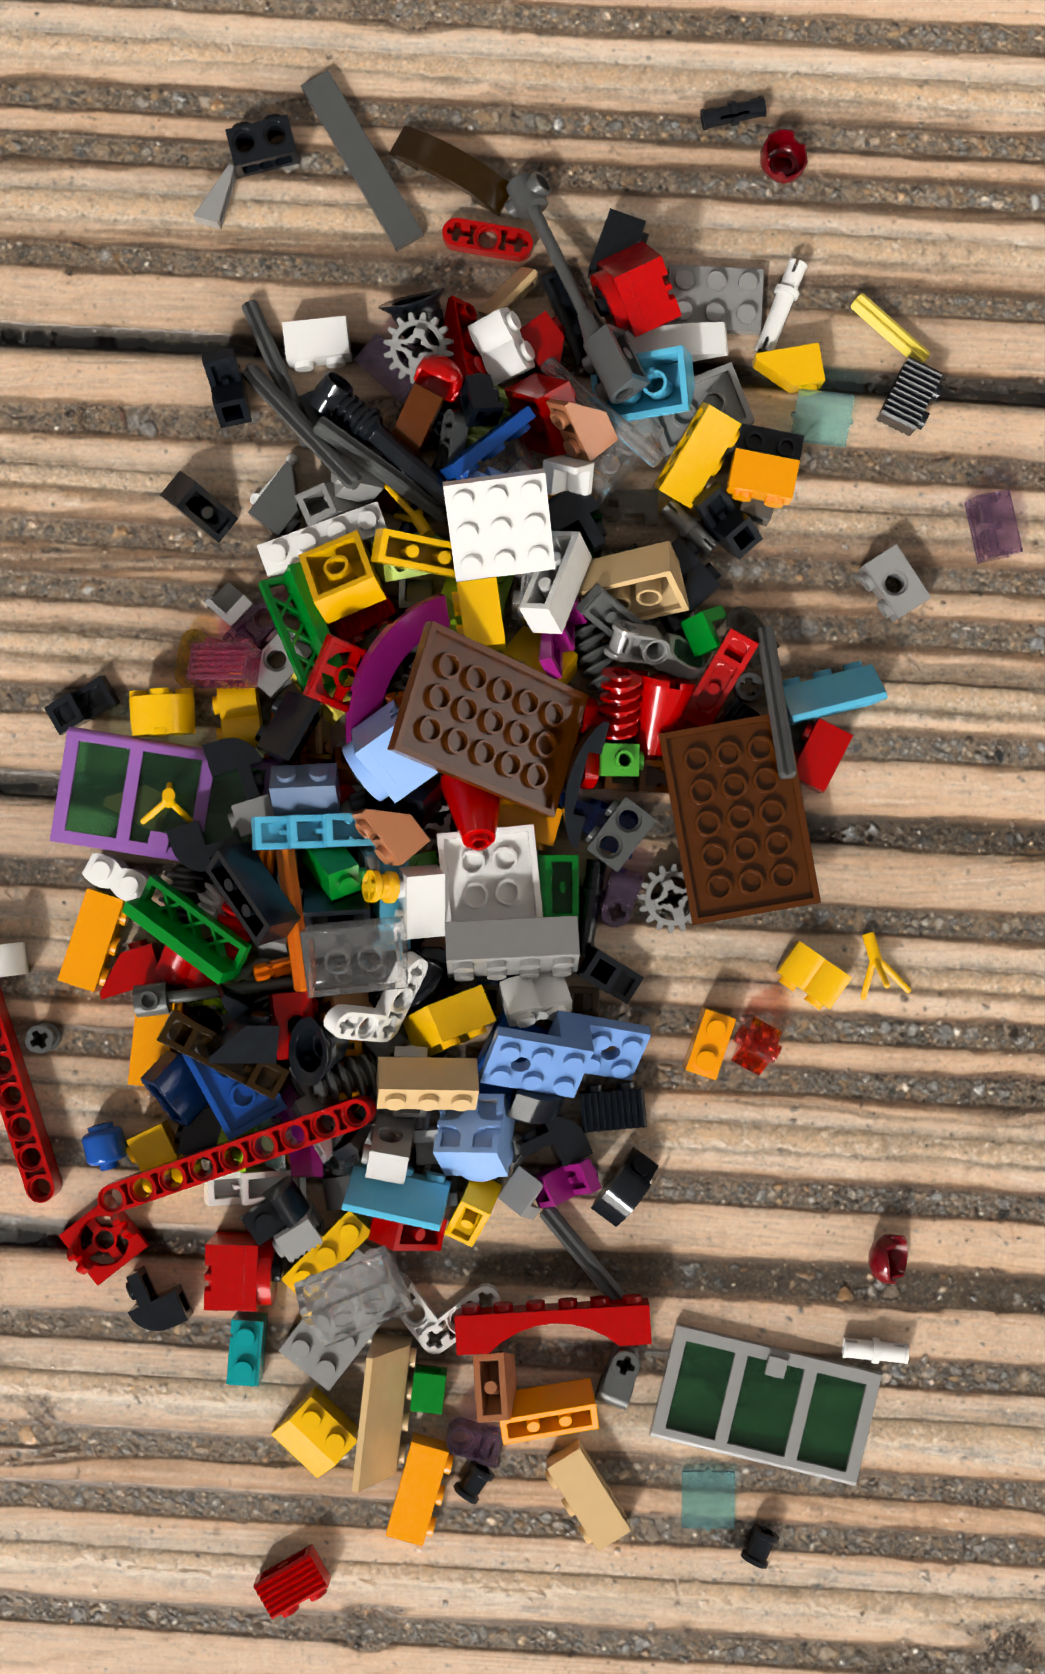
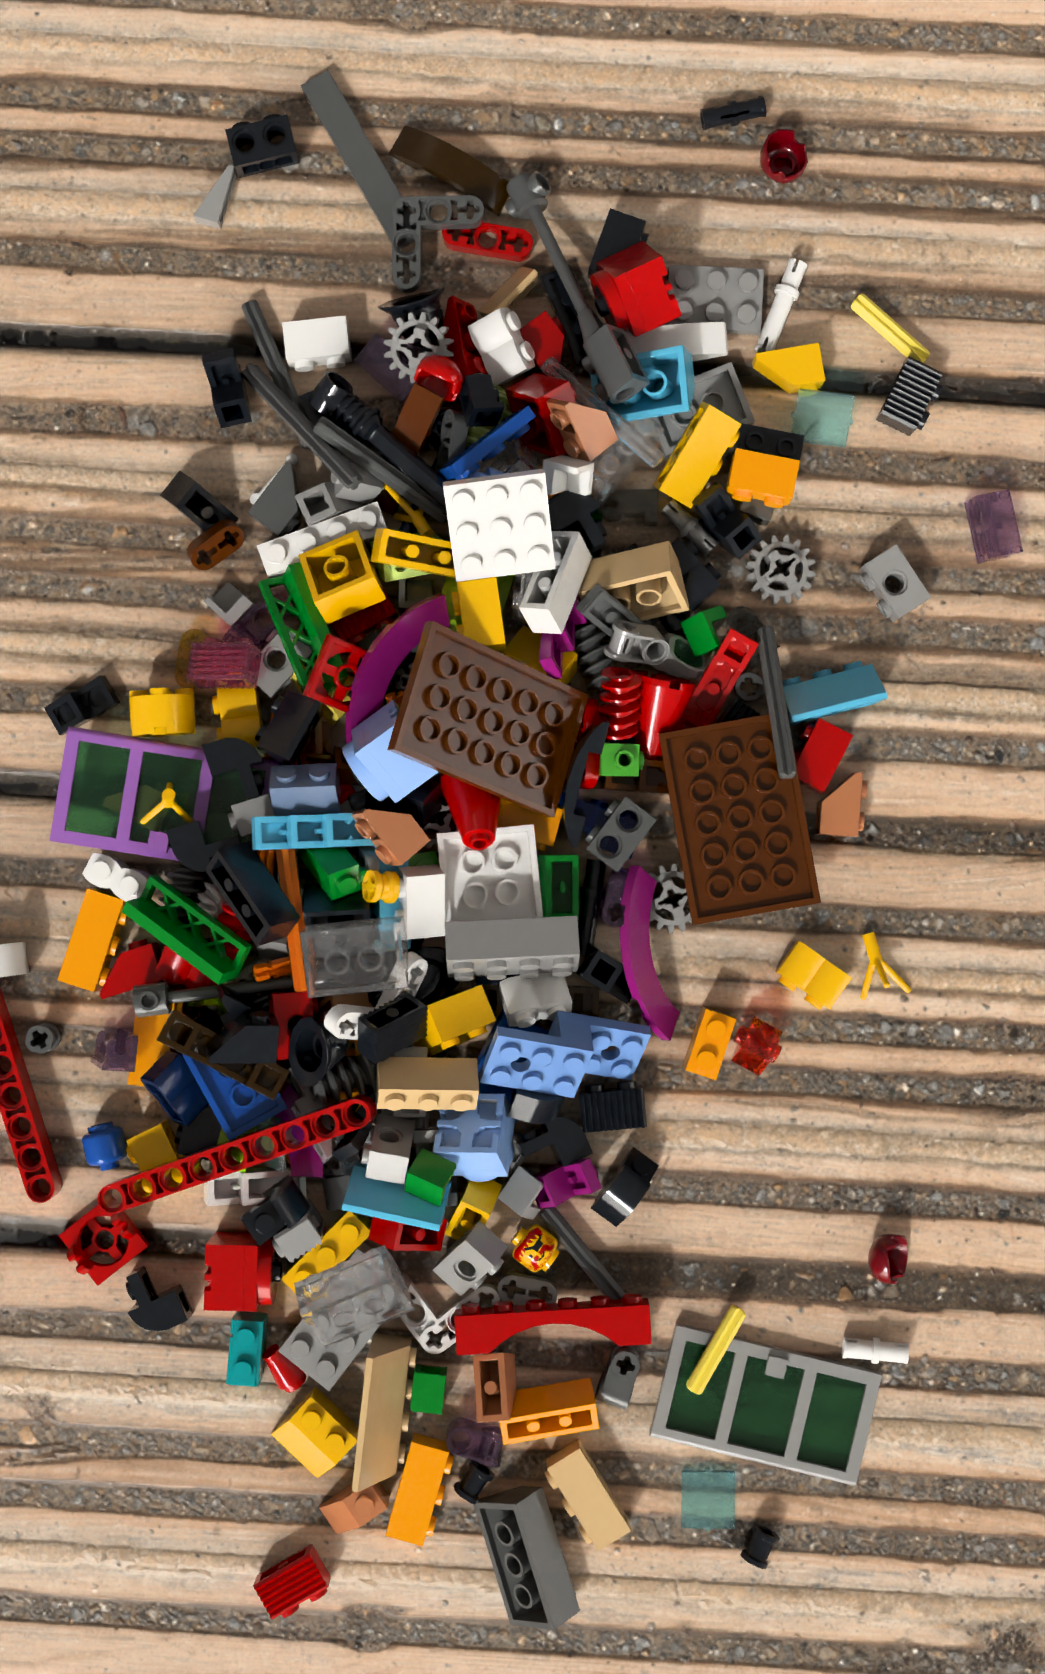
none -> clear purple hinge [91,1028,138,1072]
none -> reddish brown beam [187,519,244,570]
none -> red cone [262,1344,307,1393]
none -> nougat slope [319,1482,390,1534]
none -> black brick [358,993,428,1064]
none -> dark grey beam [392,195,486,293]
none -> green panel [404,1148,456,1207]
none -> light grey brick [432,1220,508,1296]
none -> dark grey slope [474,1486,580,1630]
none -> light grey beam [497,1272,557,1305]
none -> head [511,1224,560,1272]
none -> magenta tile [620,866,680,1041]
none -> light yellow axle [686,1305,746,1395]
none -> light grey gear [745,535,816,605]
none -> nougat slope [815,772,867,837]

